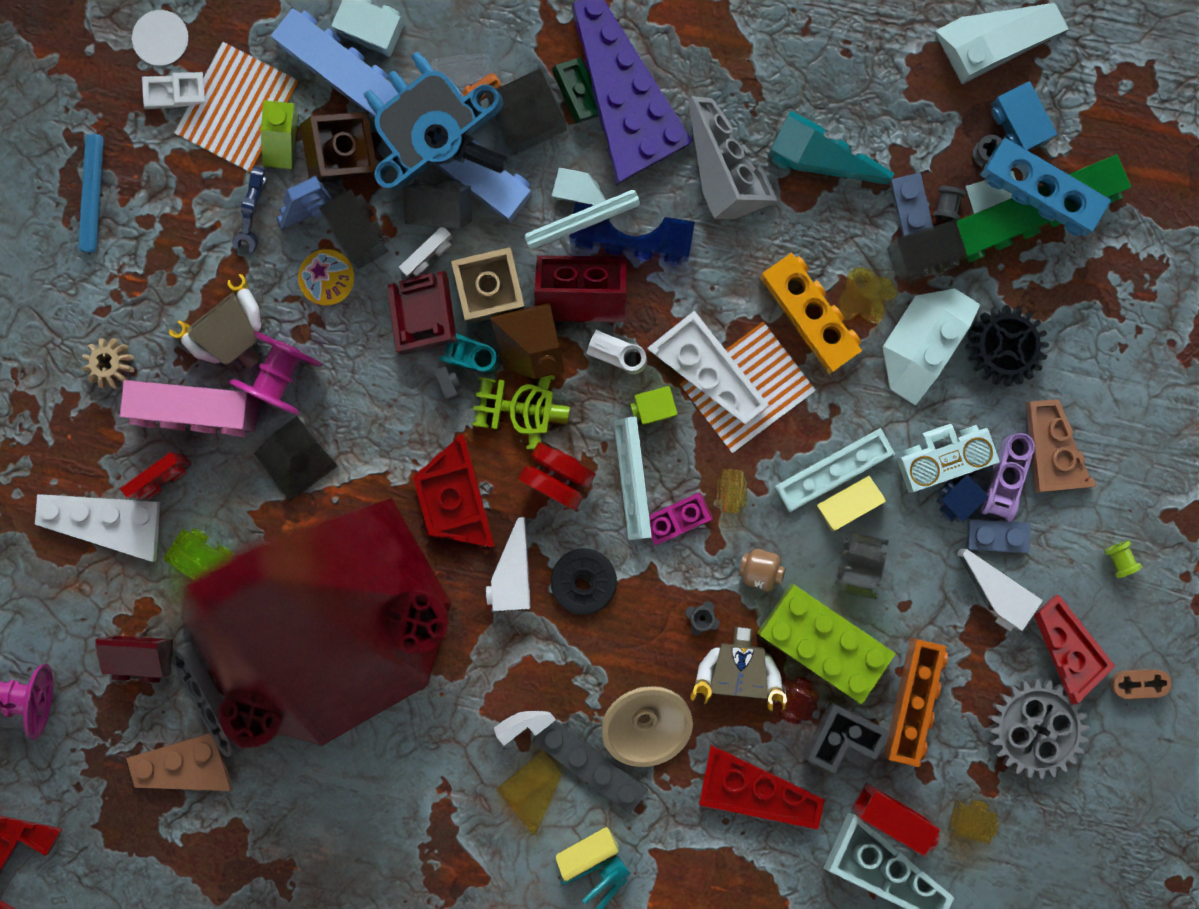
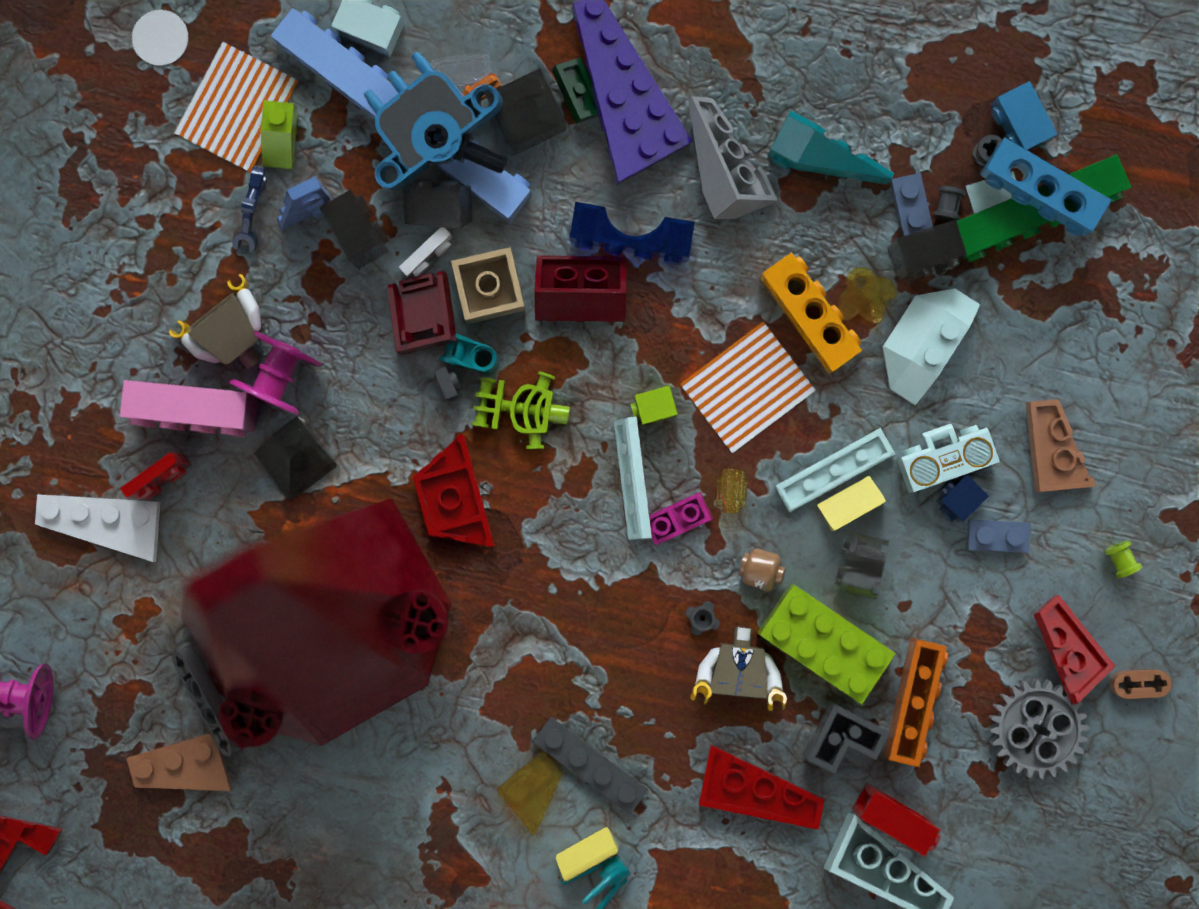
dark azure axle [78,134,104,253] -> none
tan gear [81,338,135,389] -> none
dark red slope [95,635,173,683] -> none
white slope [142,72,205,109] -> none
clear neon green brick [163,527,235,578] -> none
sticker [298,249,355,306] -> none
reddish brown slope [300,112,377,183] -> none
white slope [486,517,531,611] -> none
reddish brown slope [490,303,565,379] -> none
white slope [494,711,556,746] -> none
red wheel [518,442,596,511] -> none
light aqua axle [525,190,640,250] -> none
black wheel [551,548,617,615] -> none
light aqua slope [552,168,606,207] -> none
white piece [586,330,647,374] -> none
tan dish [601,687,693,767] -> none
white wing [647,311,769,424] -> none
clear red head [775,676,820,724] -> none
light aqua wedge [935,3,1069,84] -> none
clear yellow brick [948,799,999,844] -> none
white slope [957,549,1043,632] -> none
black gear [965,305,1049,387] -> none
lavender piece [981,433,1035,522] -> none

